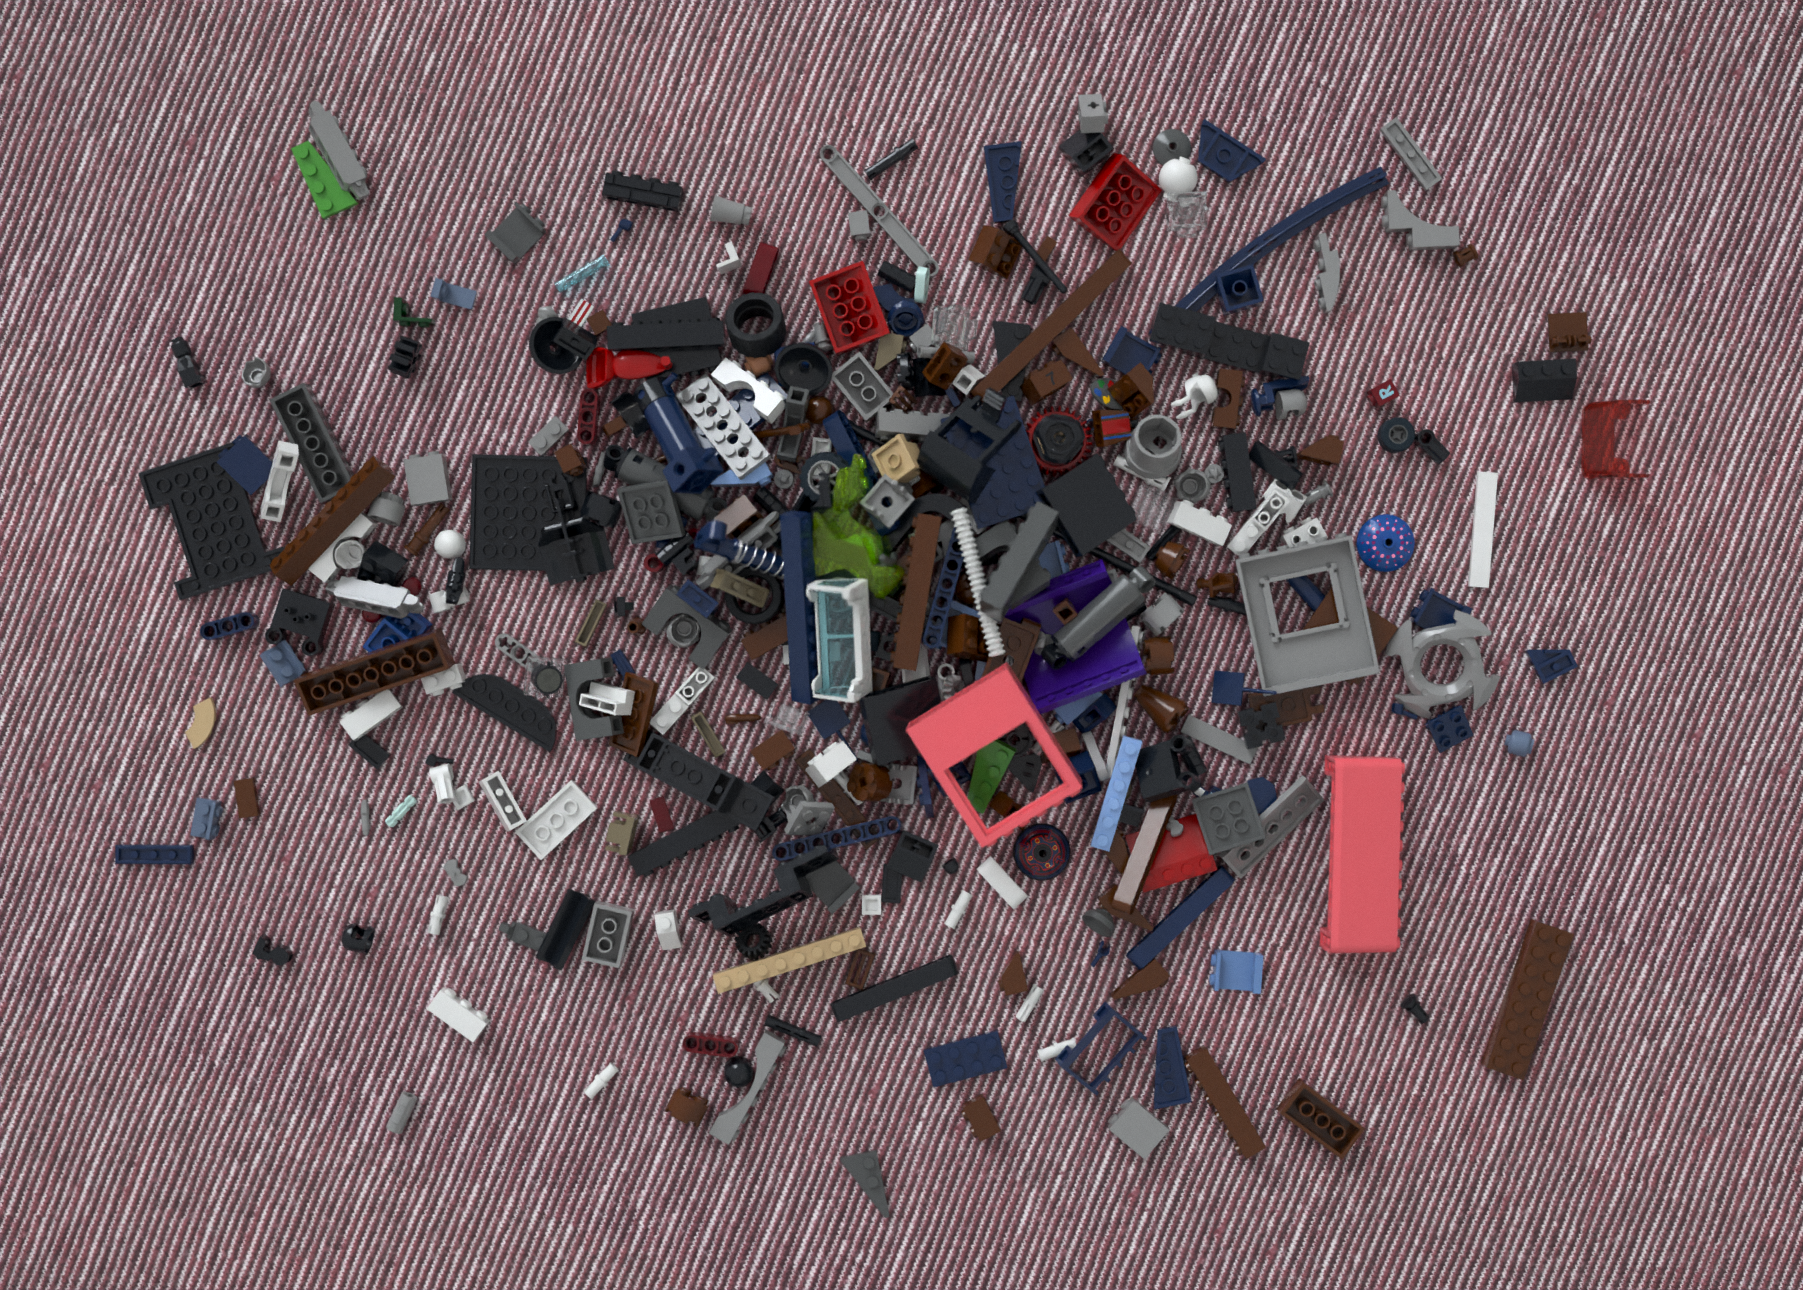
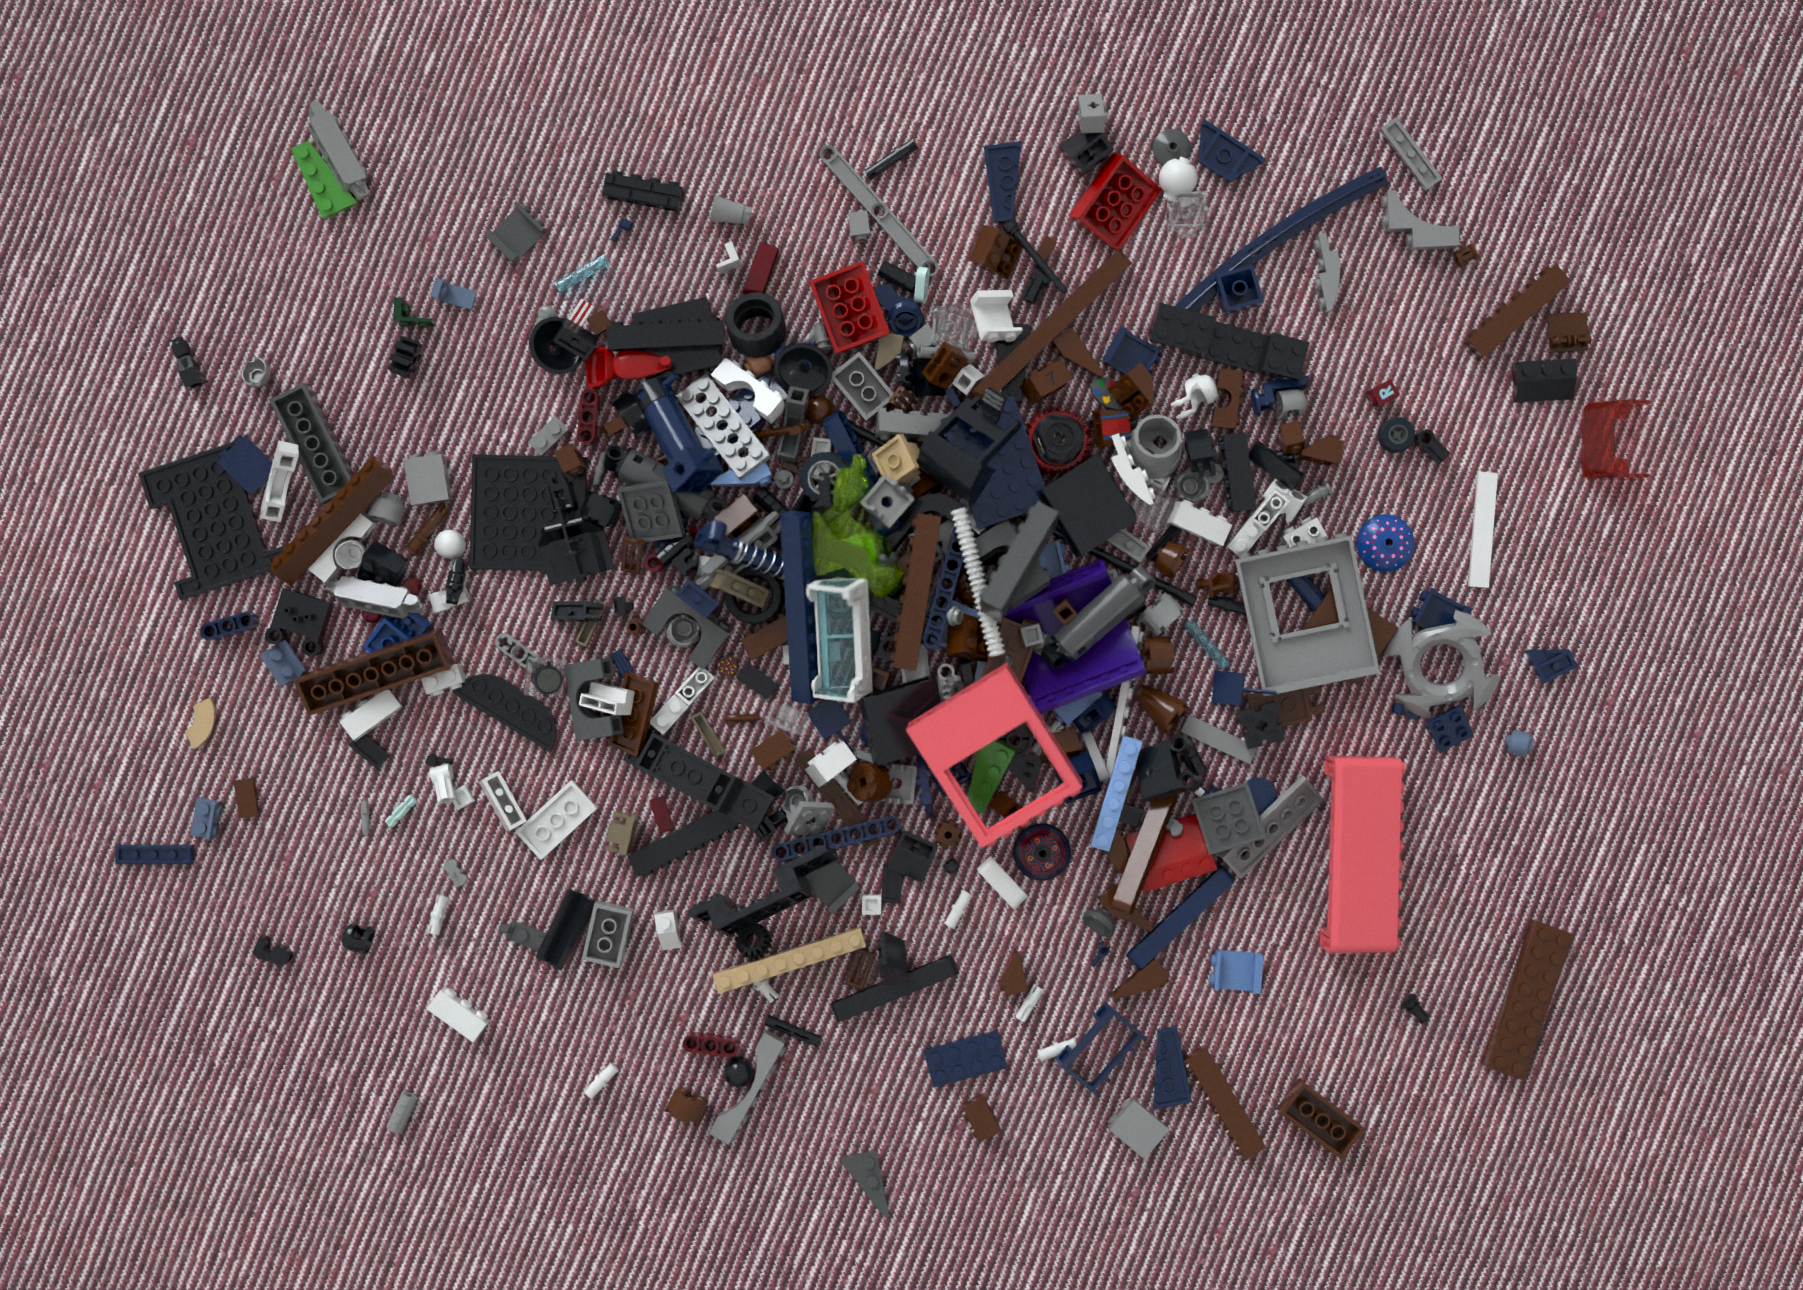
none -> black hinge [550,601,604,622]
none -> reddish brown tile [621,536,644,575]
none -> reddish brown tile [715,654,738,676]
none -> black slope [877,931,908,985]
none -> reddish brown brick [934,820,963,849]
none -> light grey plate [947,606,963,626]
none -> white panel [970,290,1023,342]
none -> light grey tile [1019,624,1044,648]
none -> white slope [1111,433,1156,505]
none -> black hinge [1184,429,1218,478]
none -> clear light blue pin [1184,619,1230,670]
none -> reddish brown slope [1277,420,1305,454]
none -> reddish brown brick [1464,264,1572,360]

